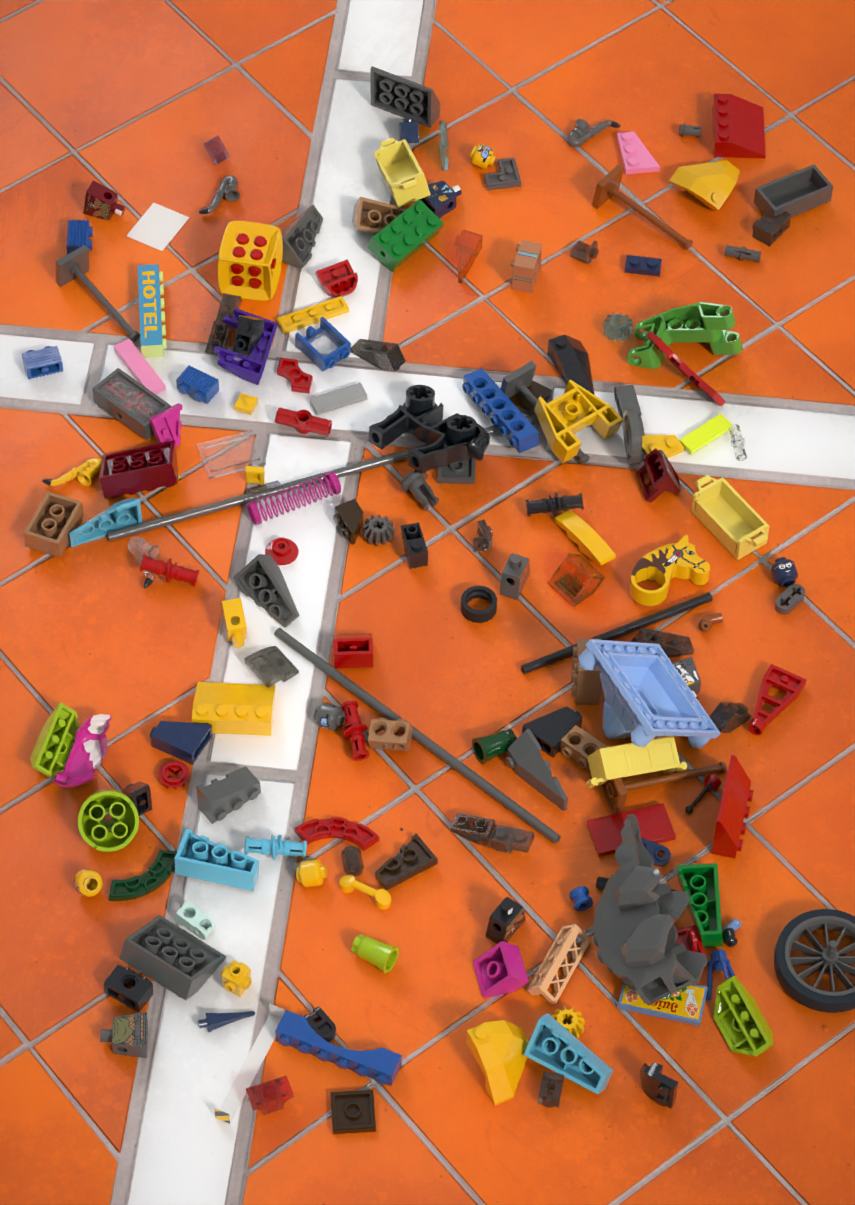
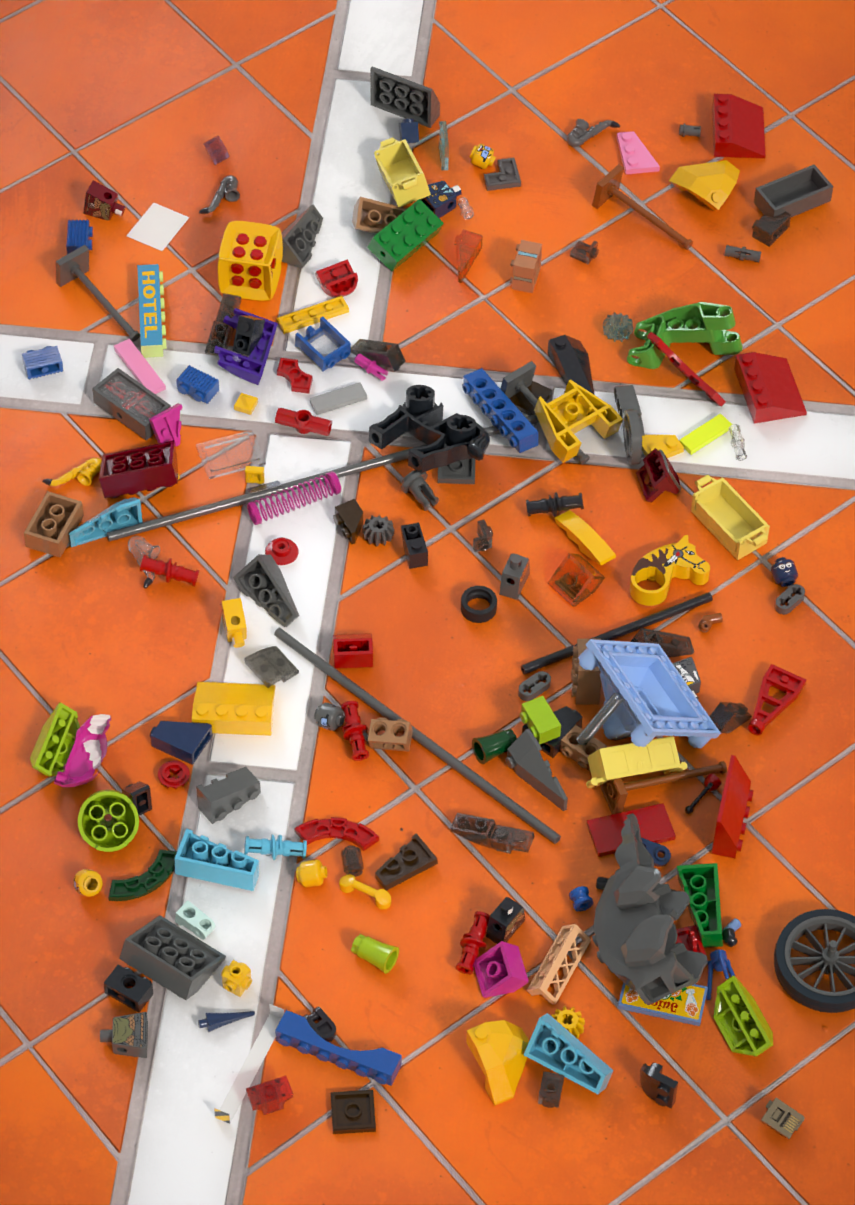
dark blue plate [625,255,662,277] -> none
none -> dark pink axle [354,354,388,381]
none -> red piece [455,911,490,975]
none -> clear pin [457,197,474,219]
none -> dark grey beam [518,671,551,701]
none -> lime brick [520,696,561,744]
none -> dark grey piece [577,693,622,745]
none -> red slope [734,352,807,424]
none -> dark tan piece [761,1098,805,1139]

